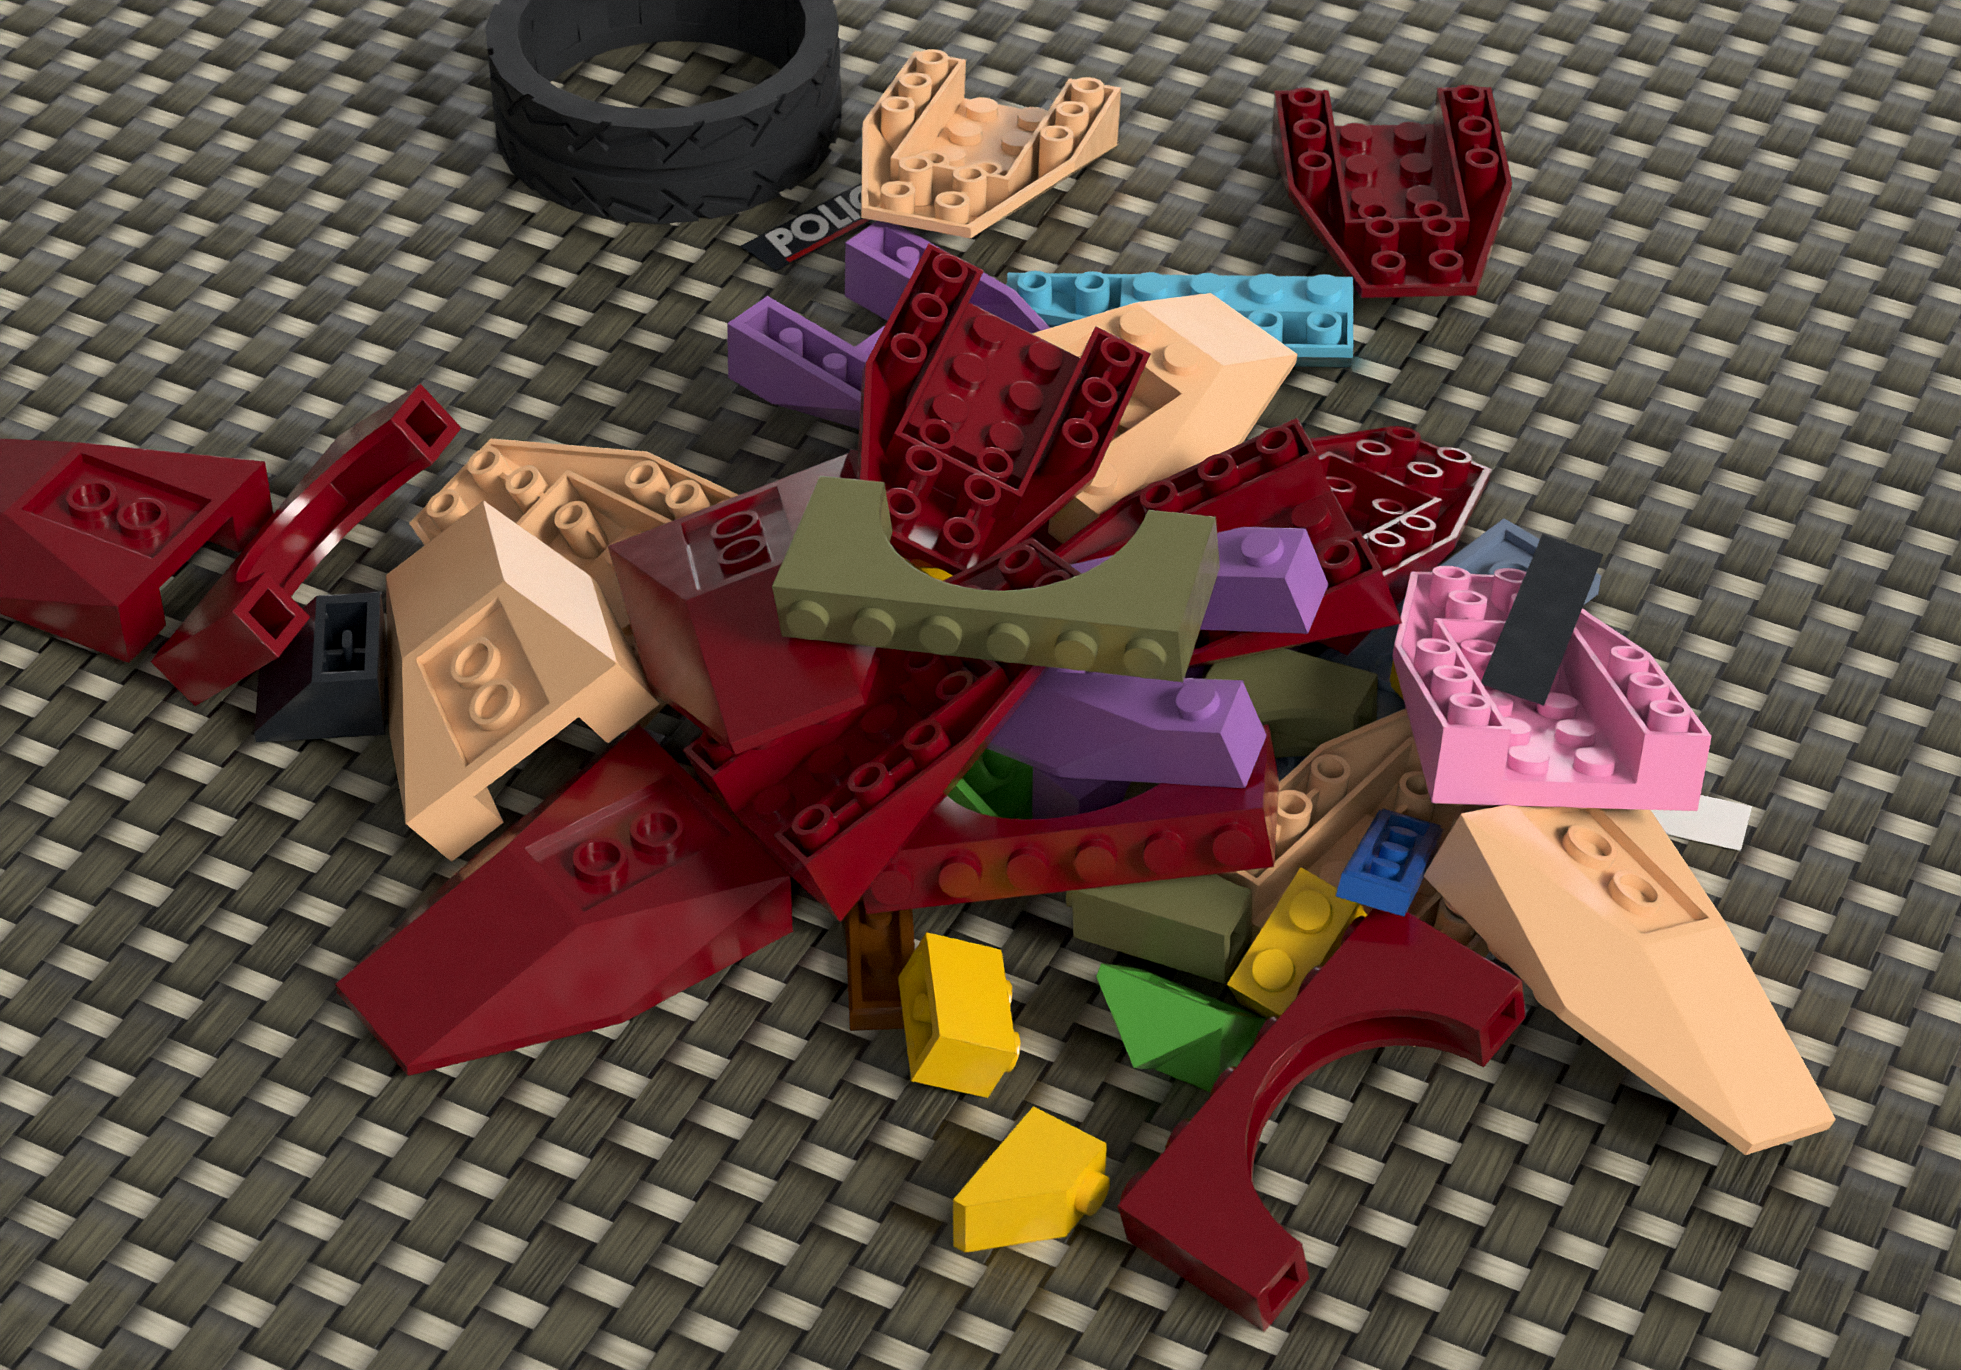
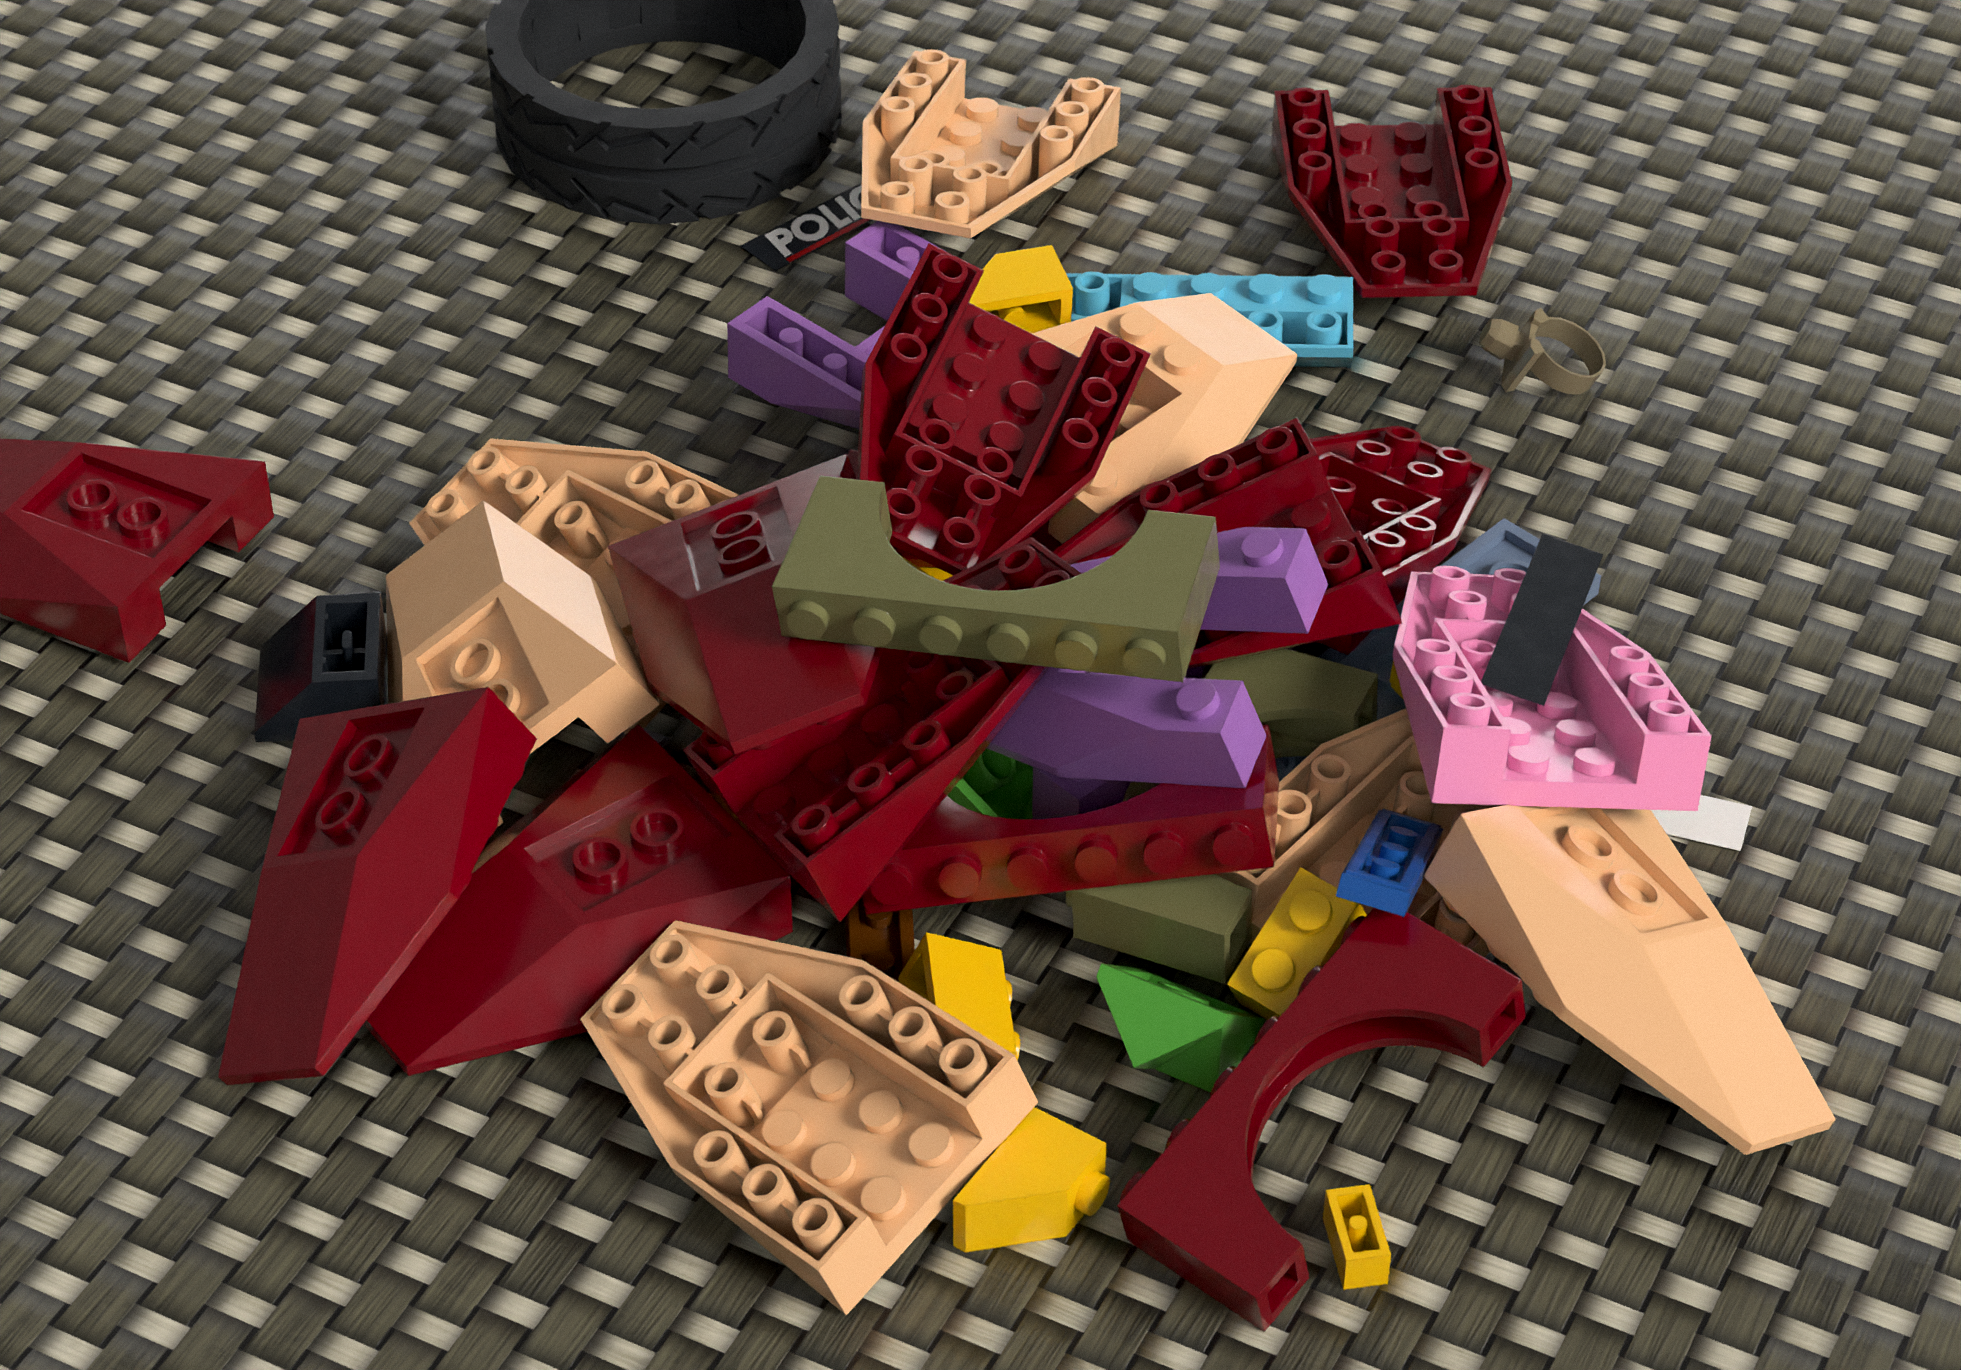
dark red arch [150,384,462,706] -> none
none -> dark red wedge [218,687,537,1085]
none -> light nougat wedge [580,920,1038,1316]
none -> yellow slope [969,245,1073,333]
none -> yellow piece [1323,1184,1391,1290]
none -> dark tan piece [1479,308,1606,395]

